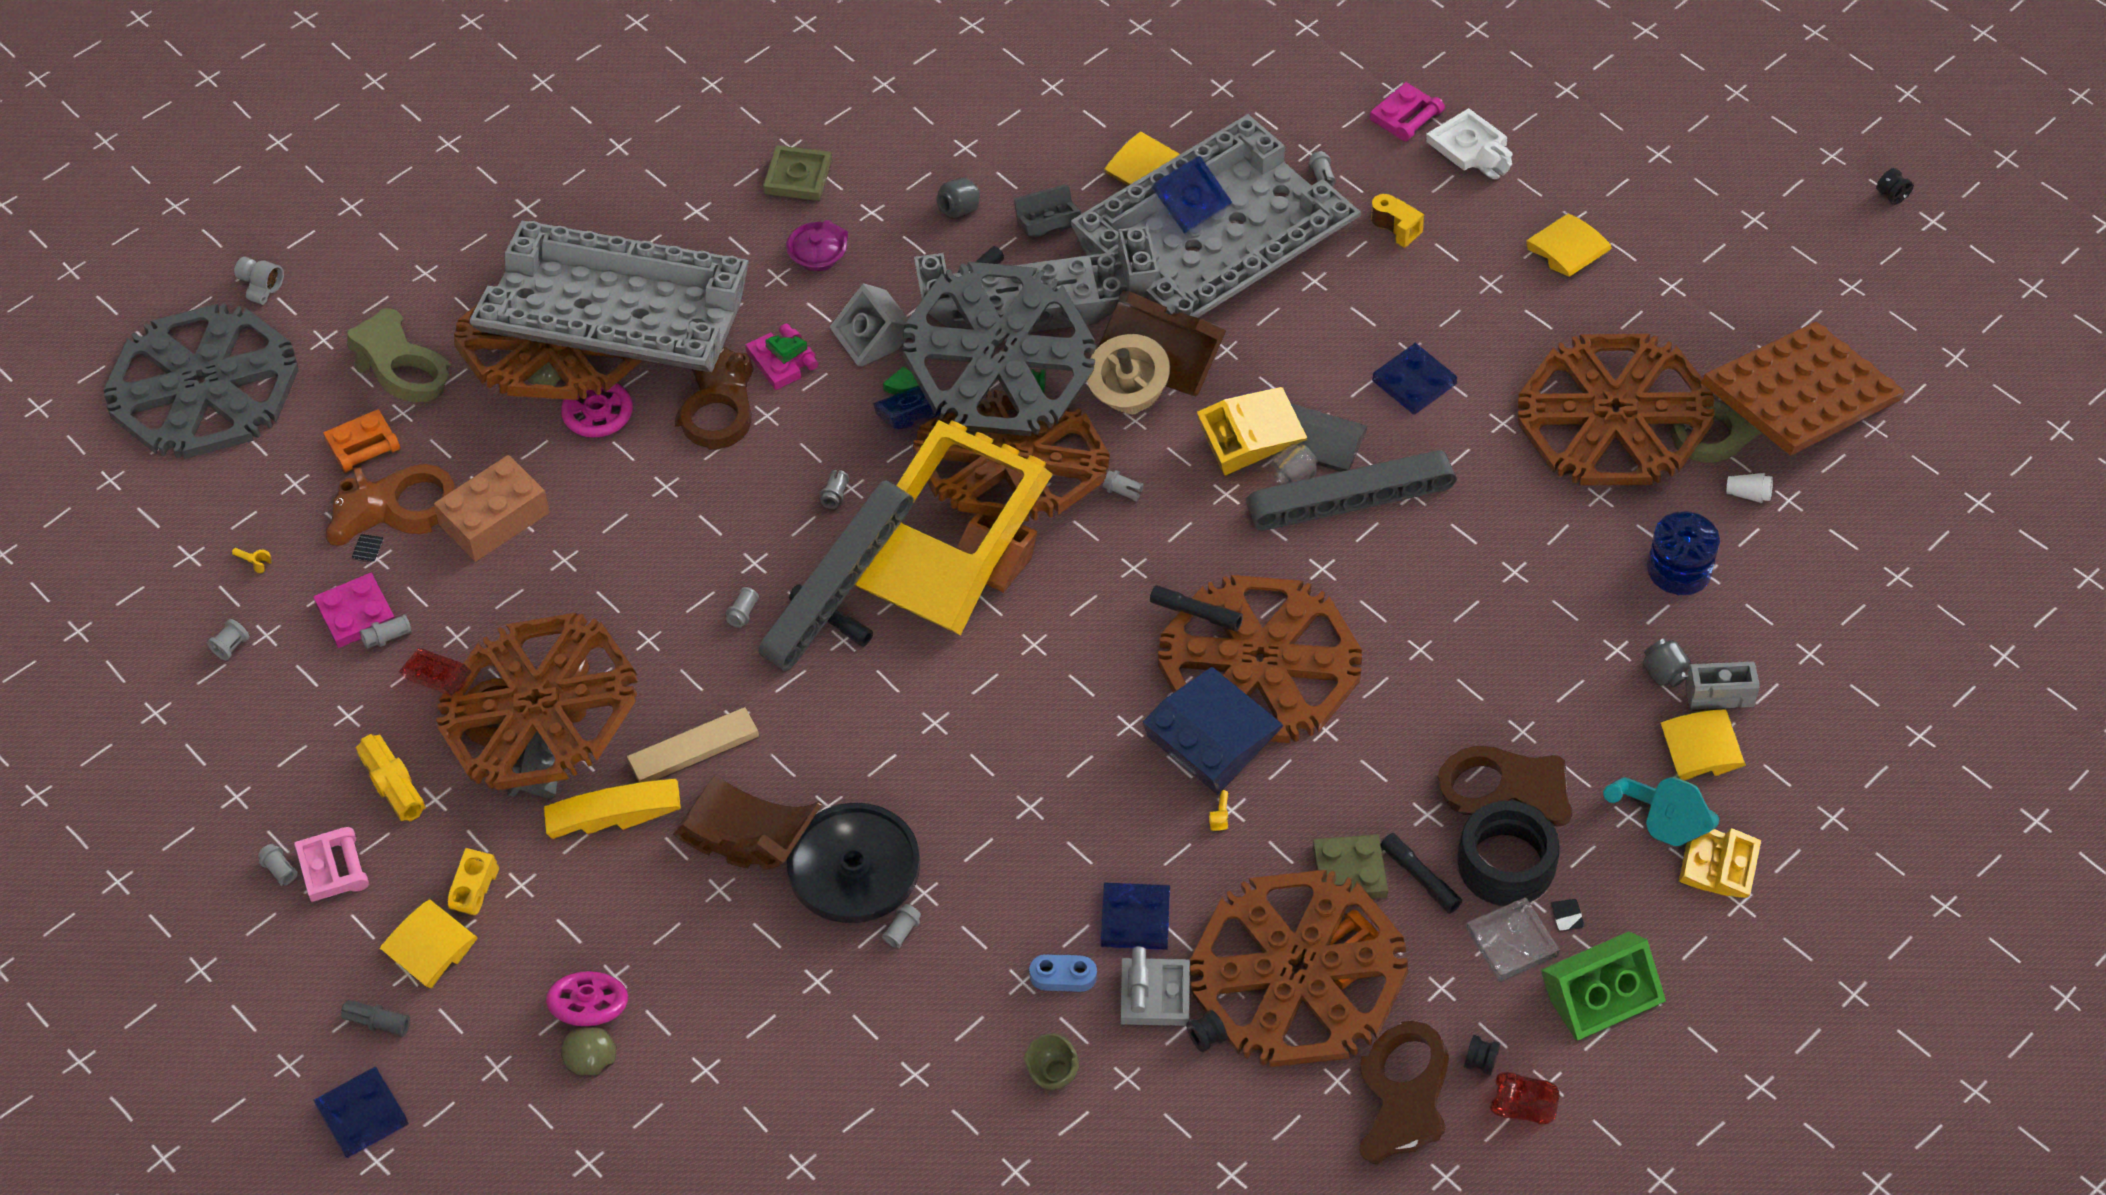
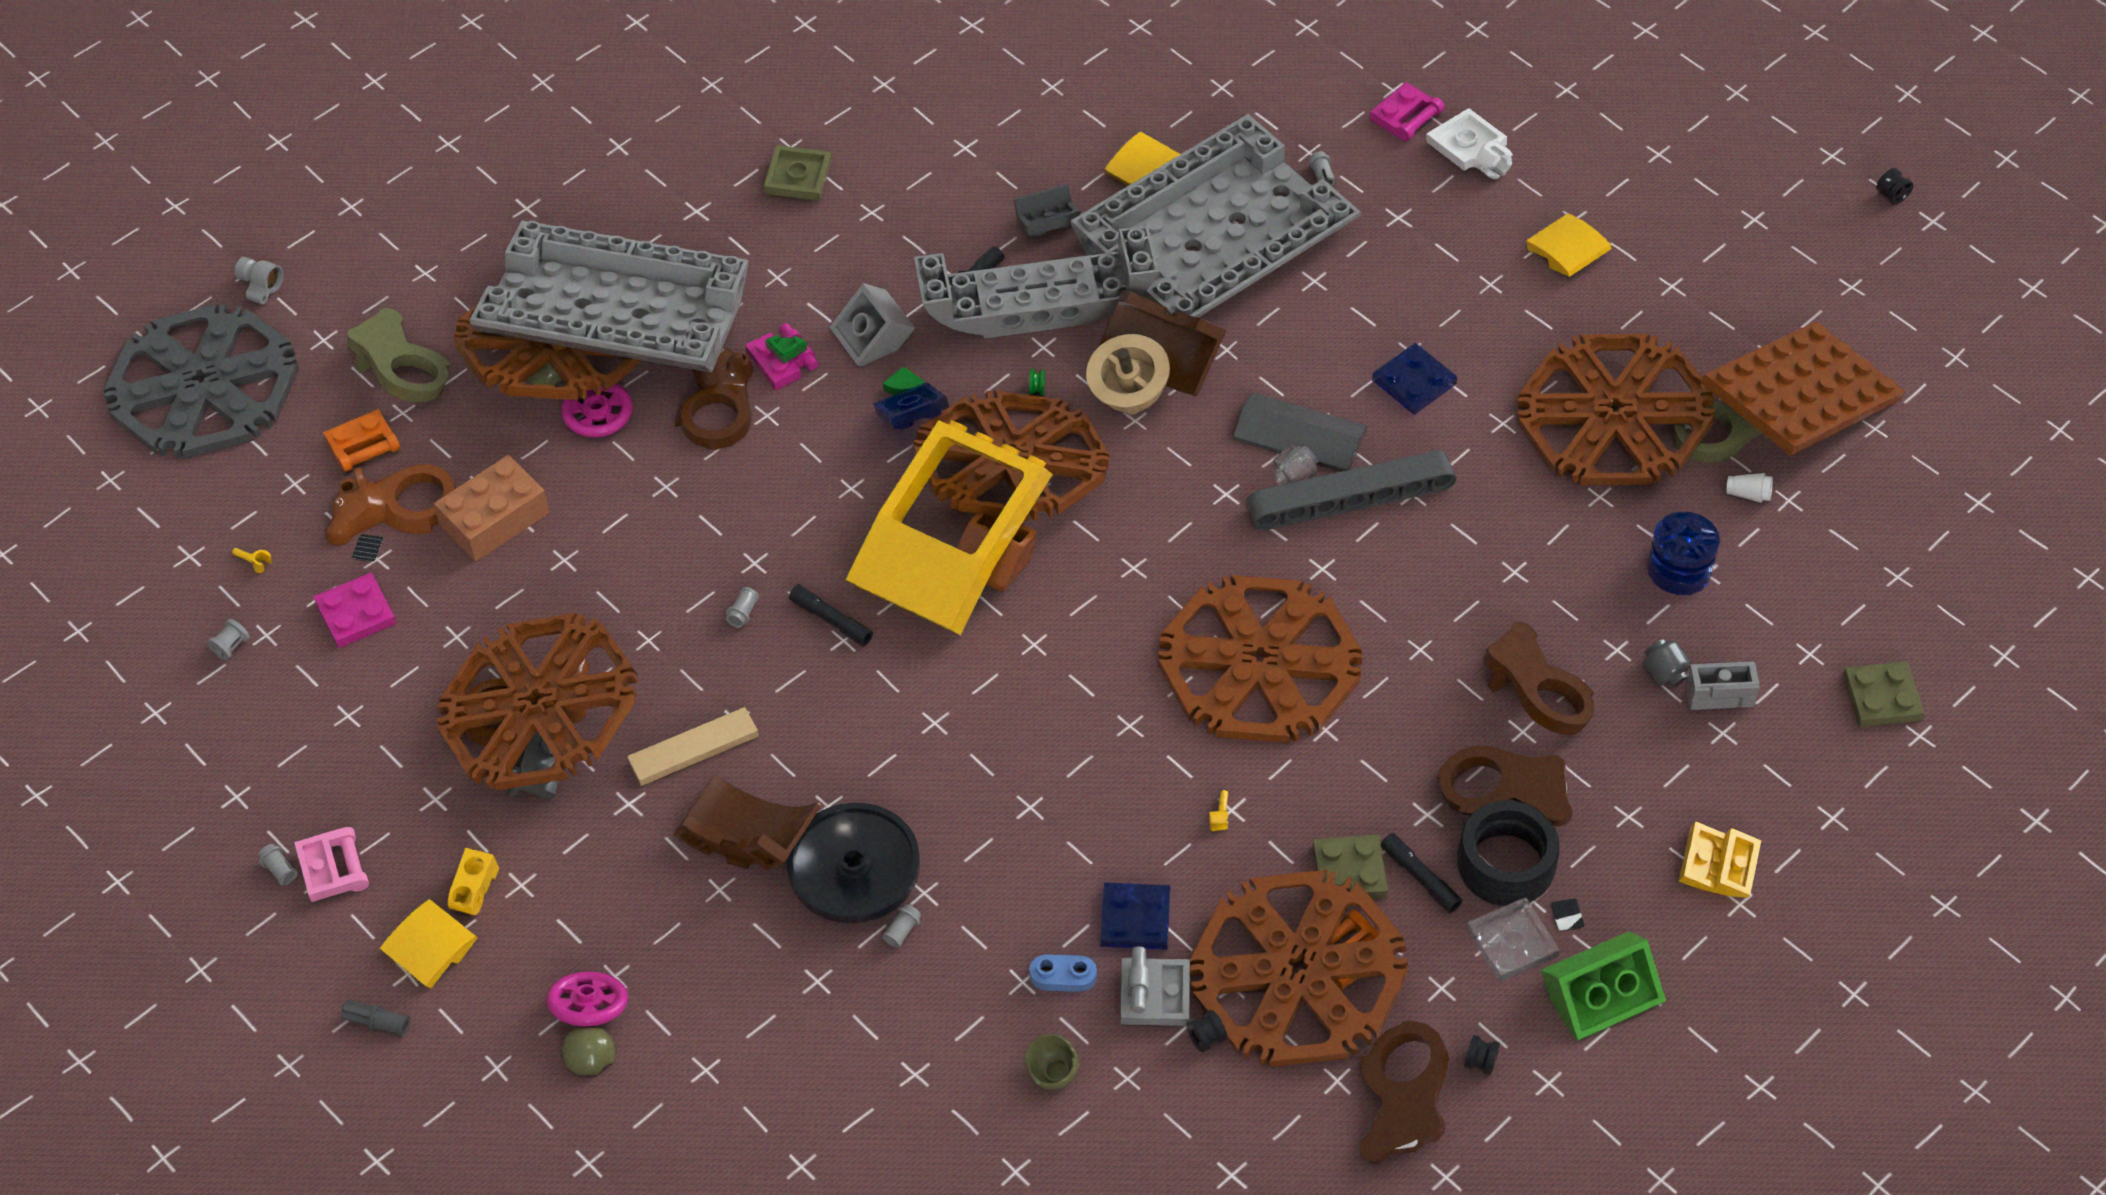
clear blue plate [314,1066,409,1159] -> none
yellow piece [355,734,426,822] -> none
light grey pin [360,614,412,649] -> none
clear red plate [399,648,472,696] -> none
yellow slope [544,779,681,839] -> none
dark grey beam [758,480,914,671] -> none
magenta piece [786,220,848,271] -> none
light grey pin [819,470,849,509] -> none
dark grey plate [902,262,1096,436] -> none
dark grey head [937,177,980,218] -> none
light grey pin [1103,470,1144,502] -> none
dark blue slope [1142,667,1283,795] -> none
black piece [1150,585,1243,632] -> none
clear blue plate [1152,155,1232,234] -> none
yellow slope [1197,387,1307,476] -> none
yellow leg [1371,194,1424,248] -> none
clear red piece [1490,1072,1560,1124] -> none
teal piece [1603,777,1720,846] -> none
yellow slope [1660,709,1746,781] -> none
none -> reddish brown animal [1483,622,1594,735]
none -> olive plate [1843,661,1924,727]

